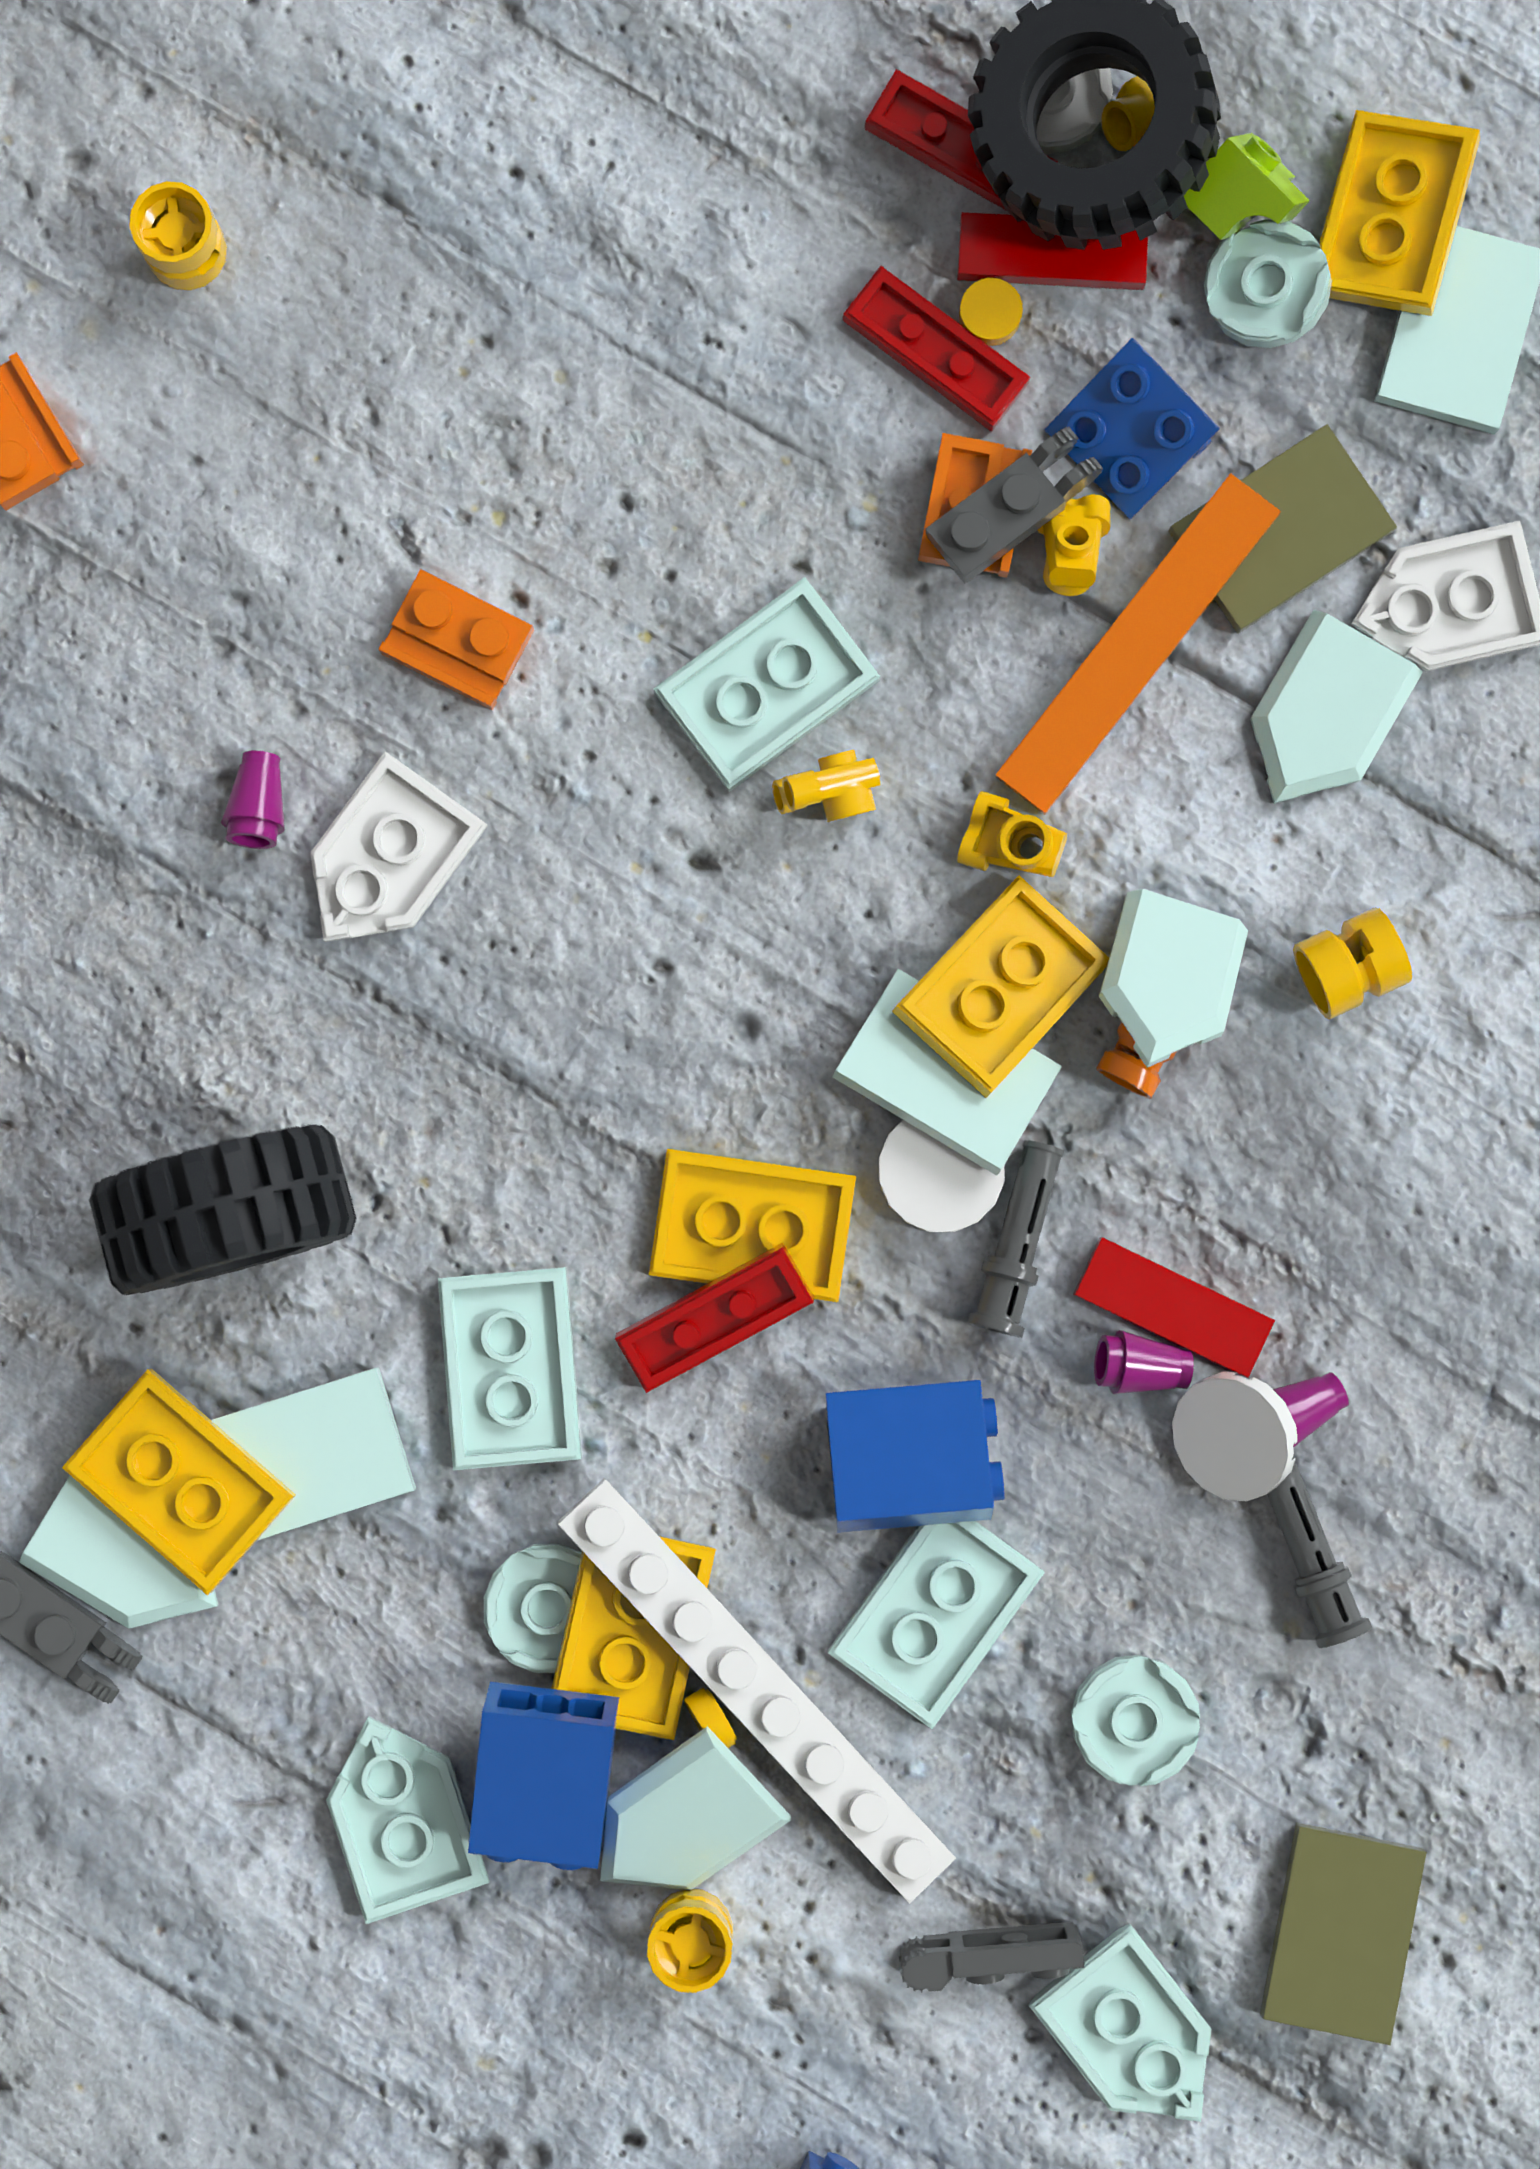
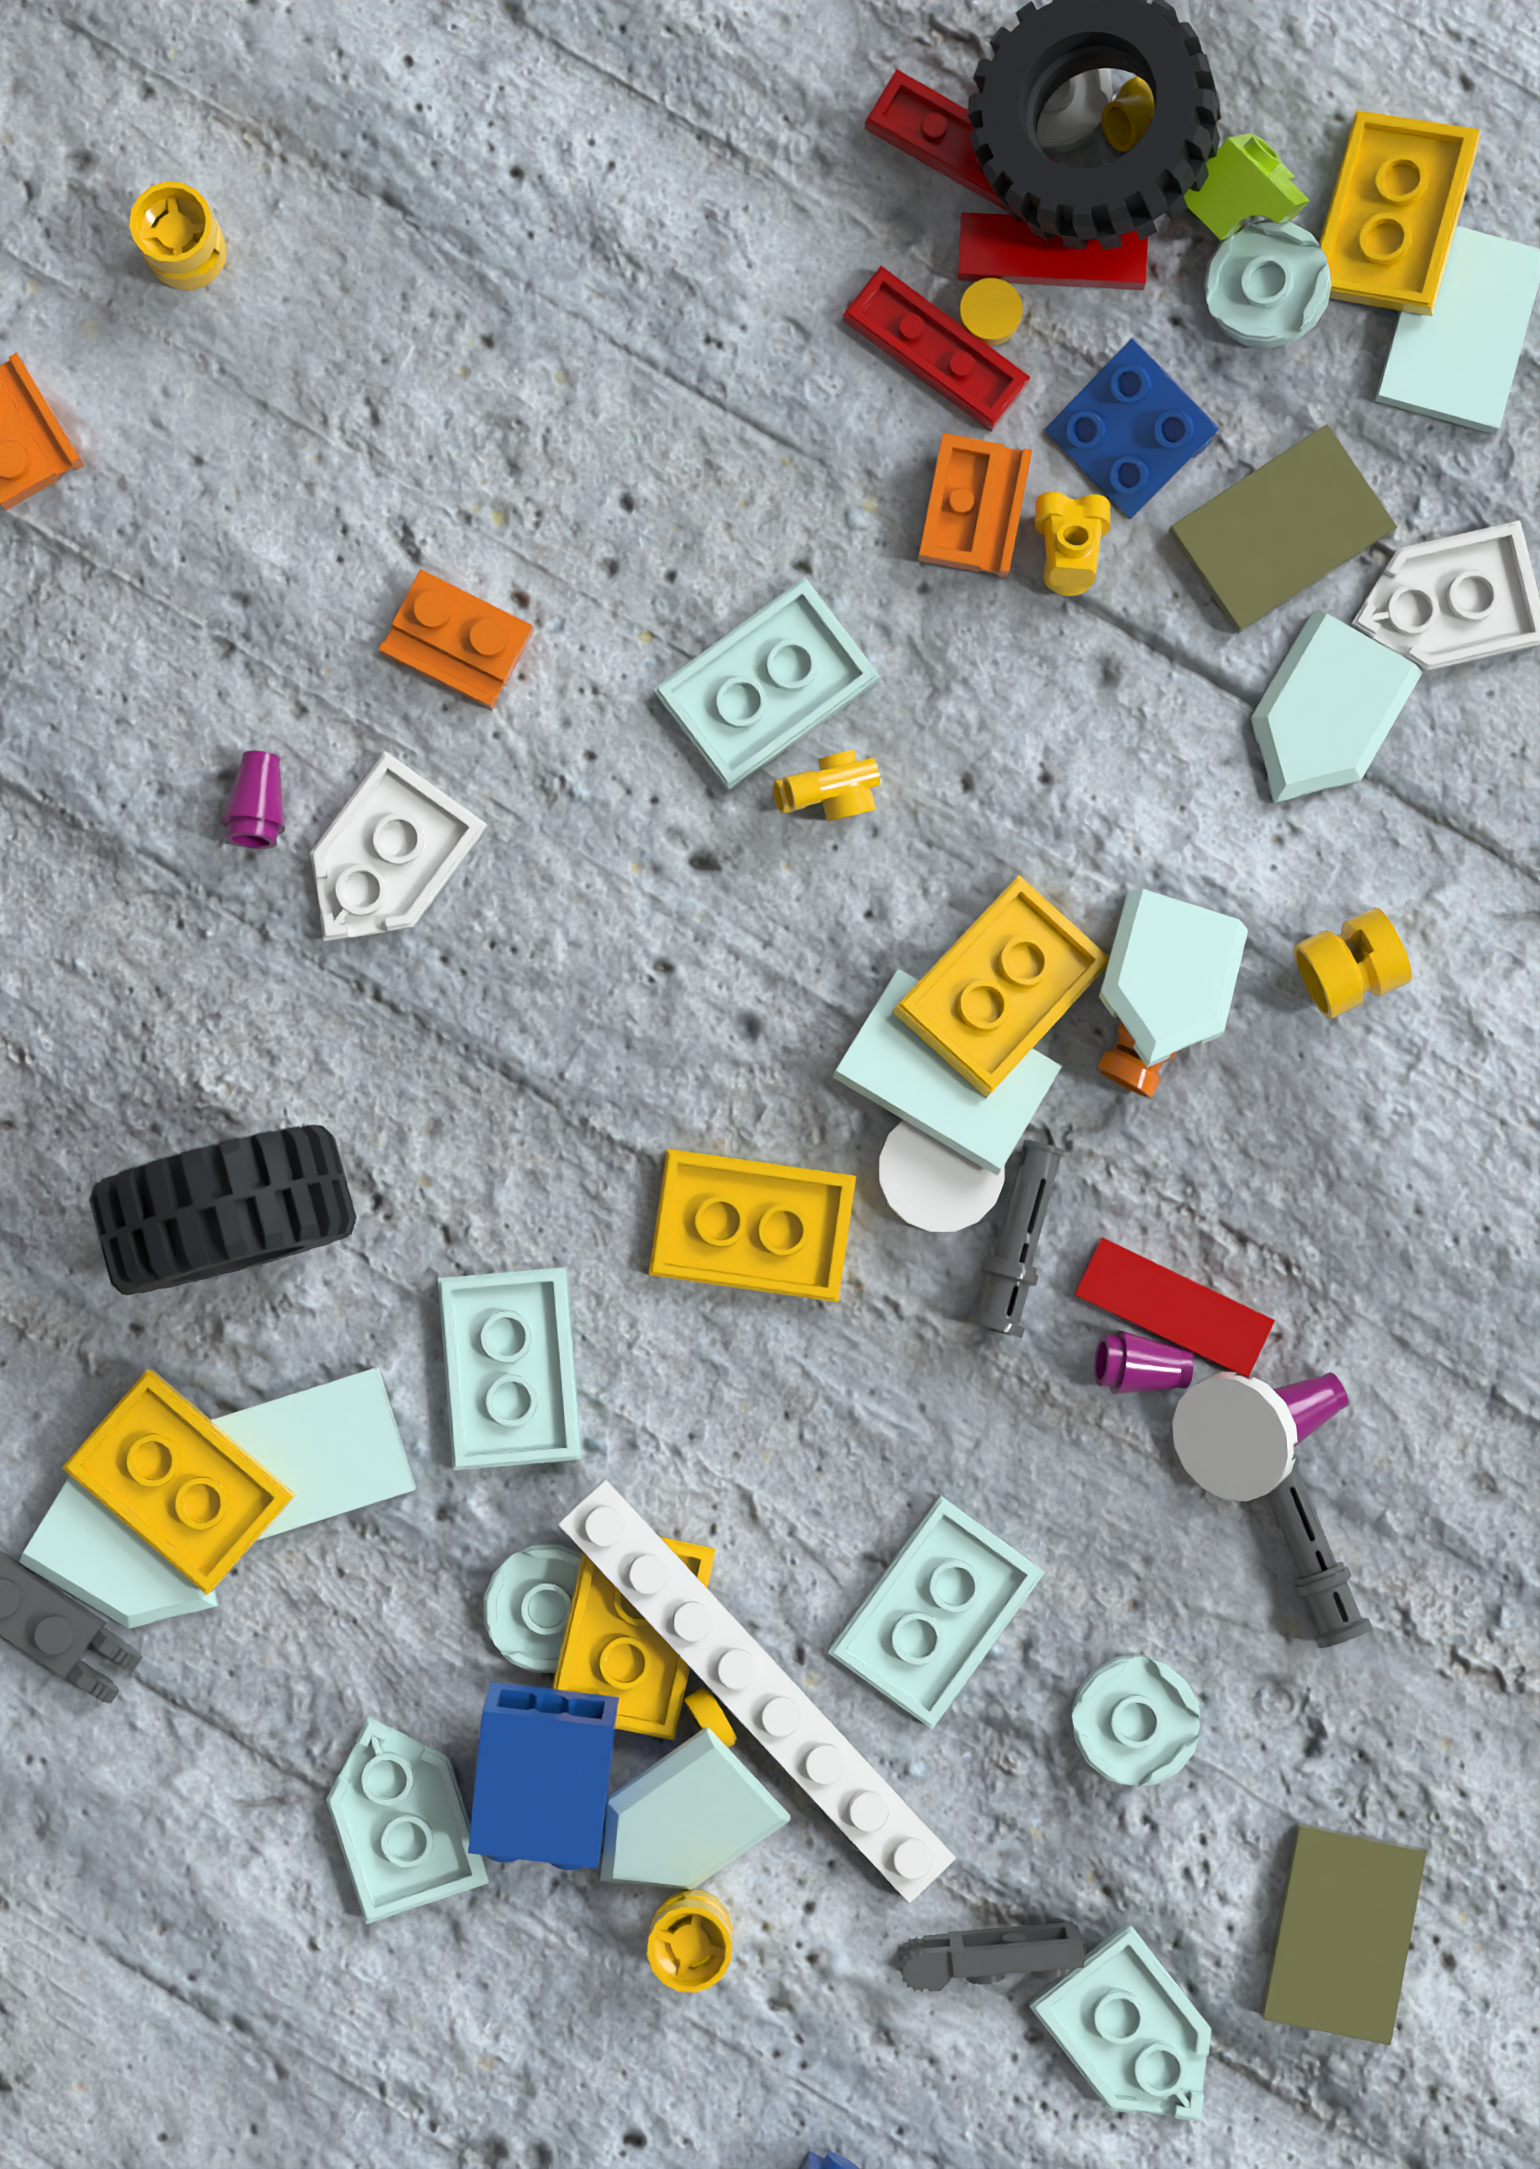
red tile [615,1243,814,1393] -> none
blue brick [826,1380,1004,1533] -> none
dark grey hinge [926,427,1103,584] -> none
yellow plate [957,791,1067,877] -> none
orange tile [995,473,1281,815] -> none

